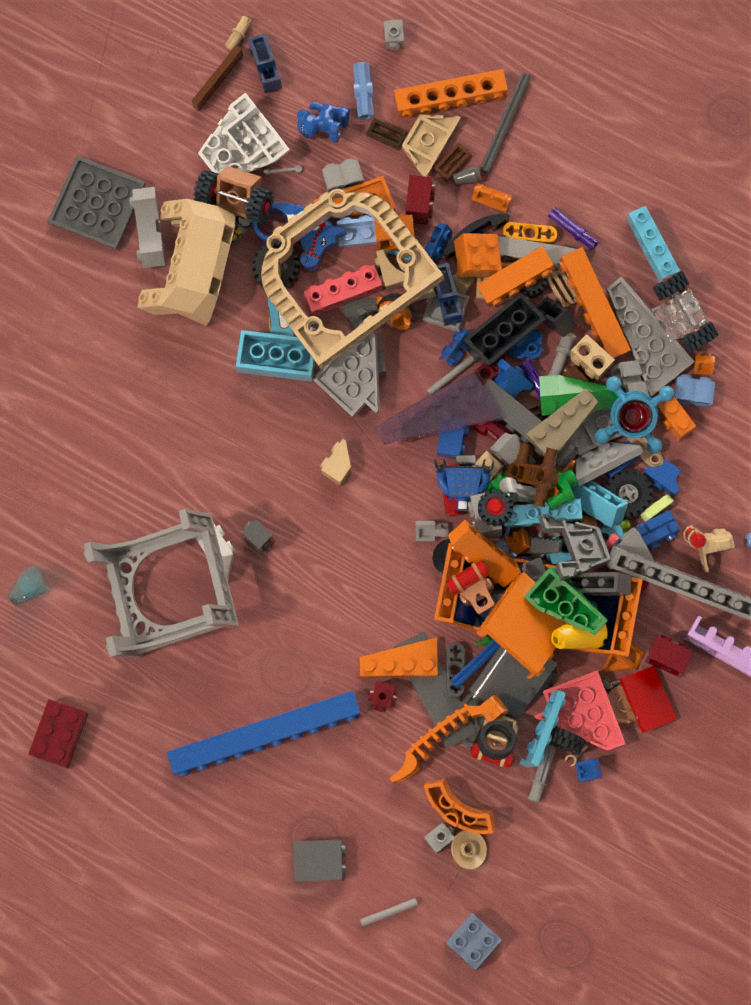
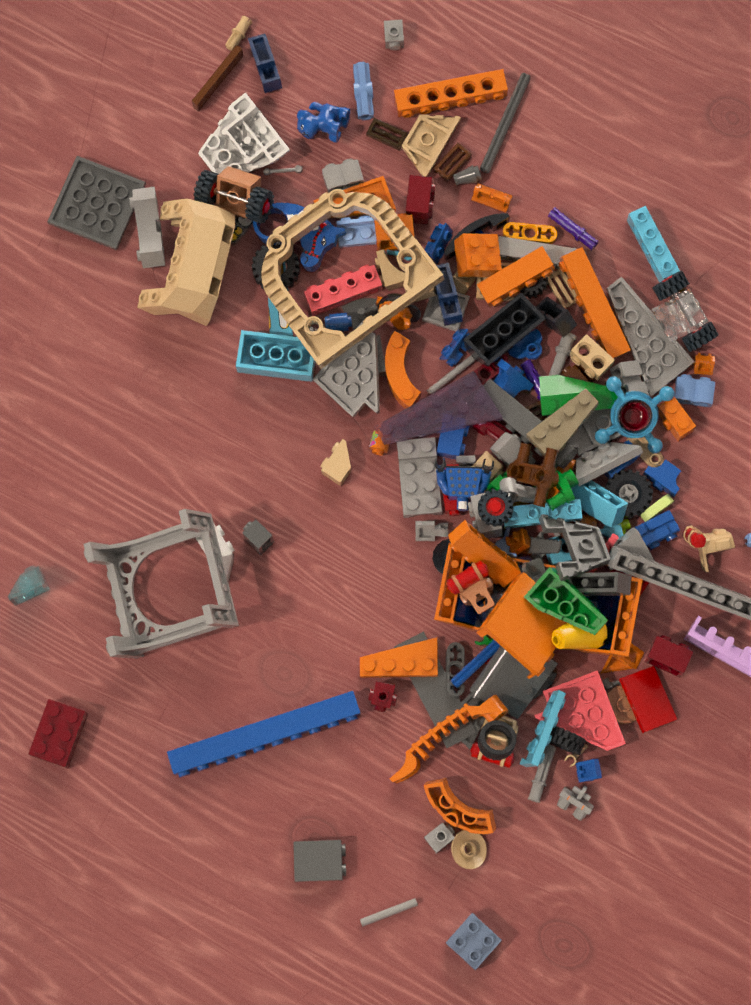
none -> blue brick [325,312,352,332]
none -> orange brick [369,426,392,456]
none -> orange brick [385,331,421,412]
none -> light grey piece [397,437,442,518]
none -> light grey hips [557,785,594,821]

